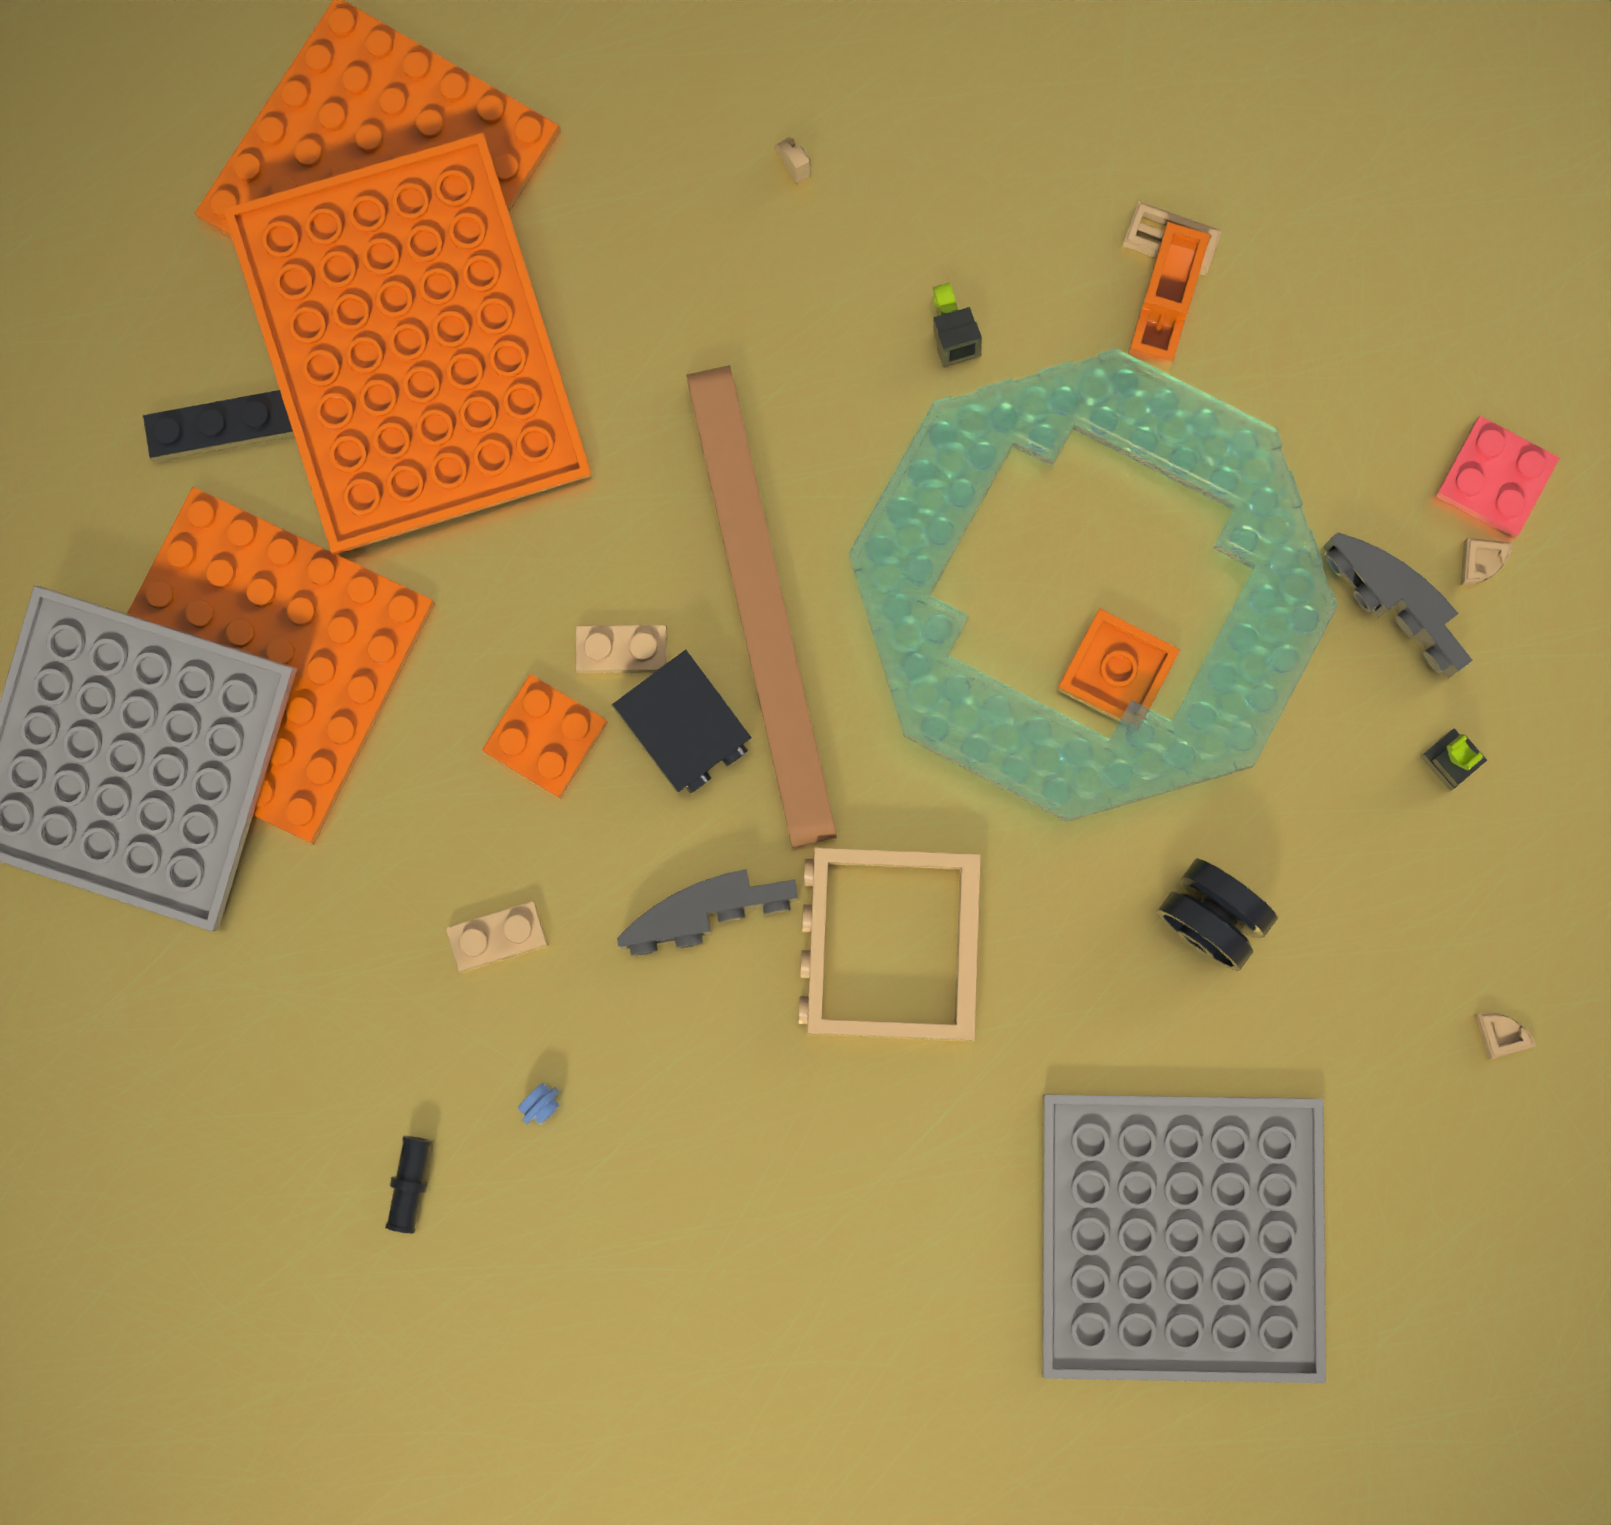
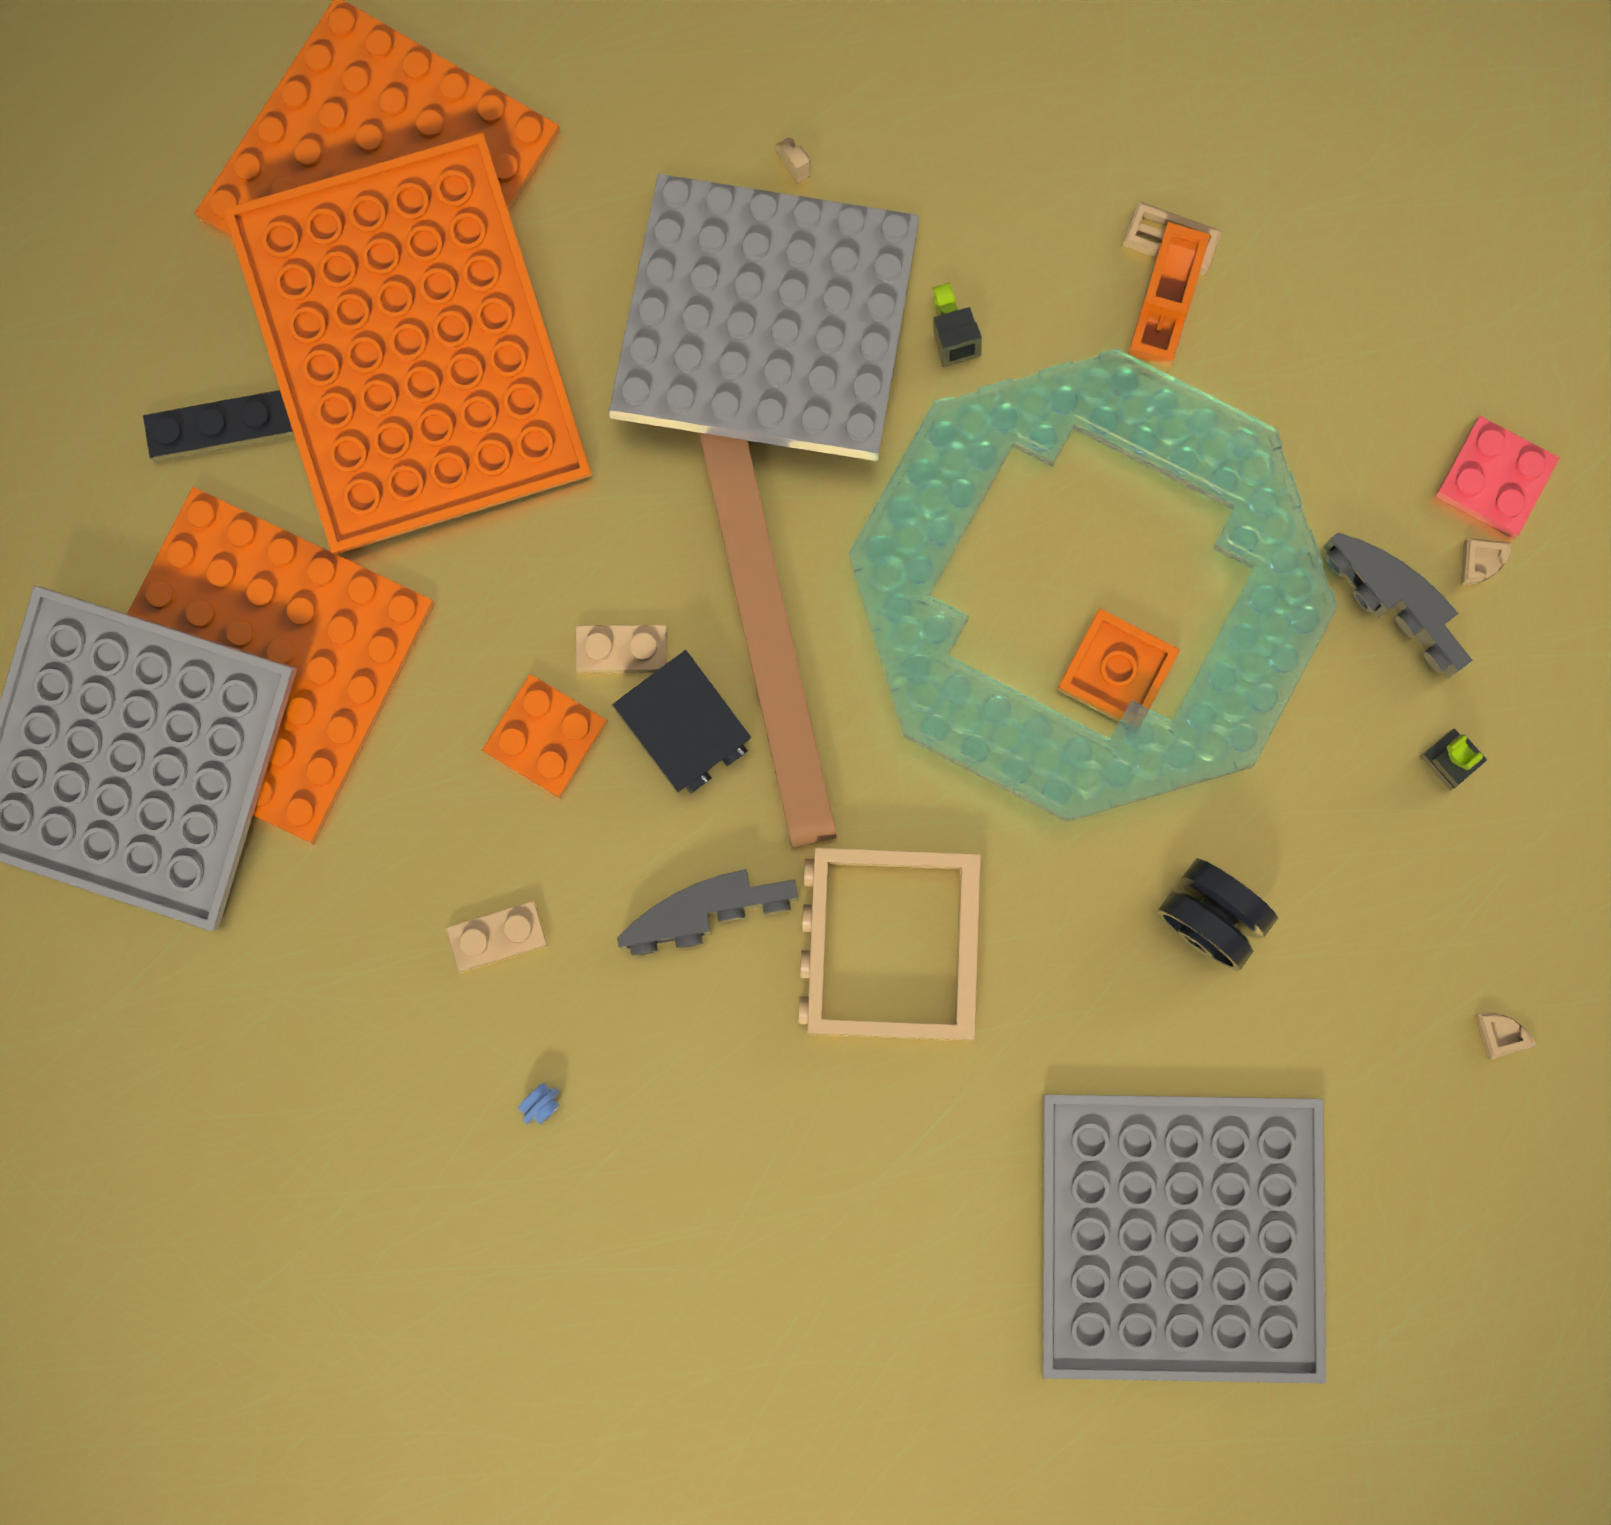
black pin [385,1136,433,1234] -> none
none -> light grey plate [609,174,920,461]

